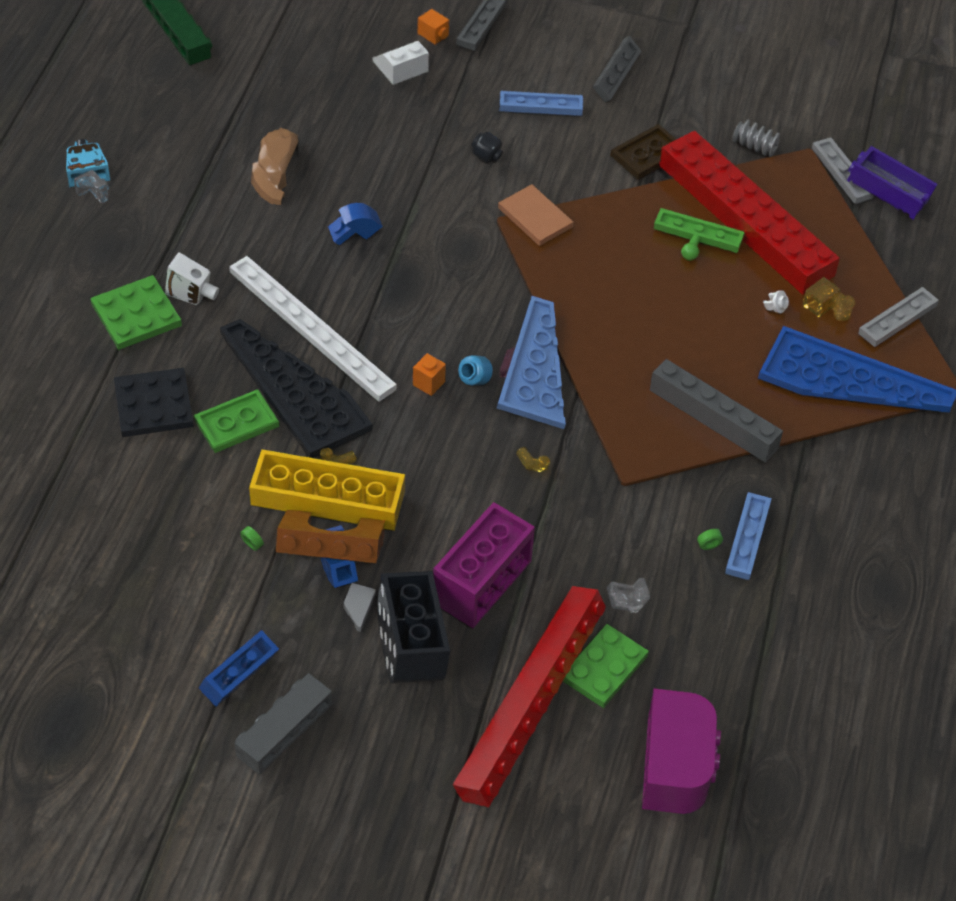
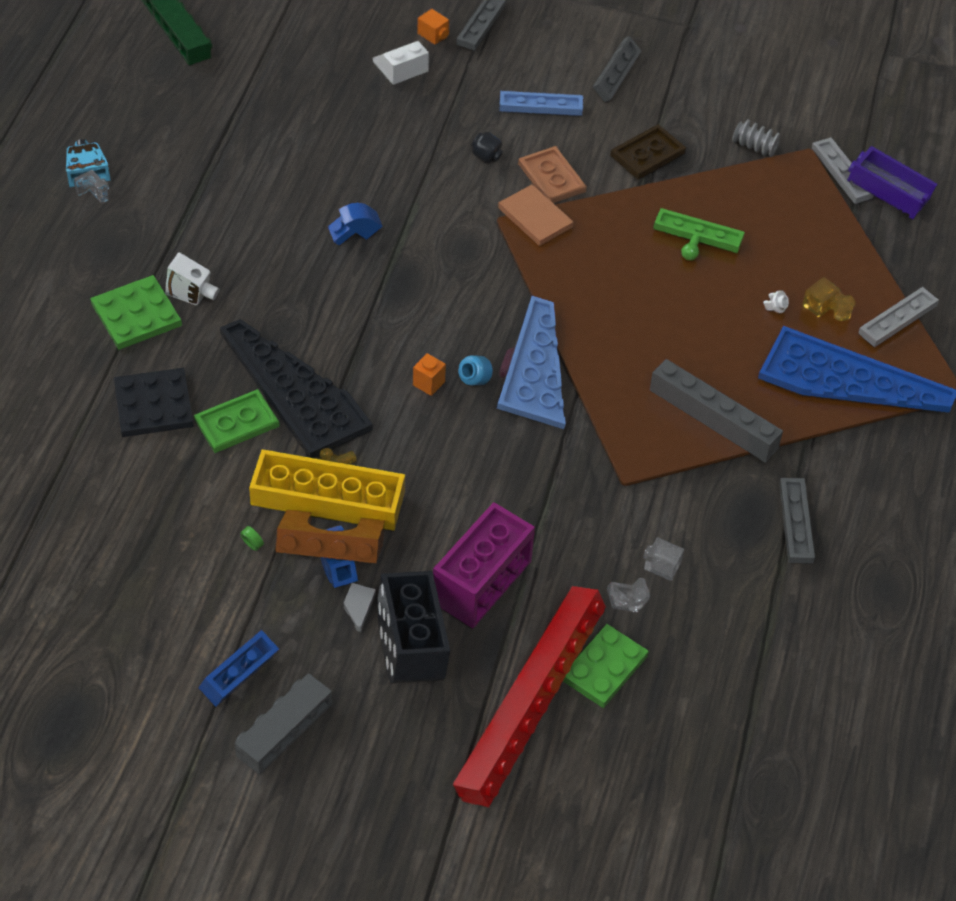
white plate [230,256,396,402] -> none
medium nougat animal [251,128,299,205] -> none
clear yellow arm [516,447,550,472] -> none
magenta brick [642,689,721,814] -> none
red brick [659,130,840,295] -> none
bright green tile [697,529,723,550] -> none
medium blue plate [725,492,772,580] -> none
none -> nougat tile [518,146,586,203]
none -> clear brick [643,537,684,581]
none -> dark grey plate [779,478,815,563]

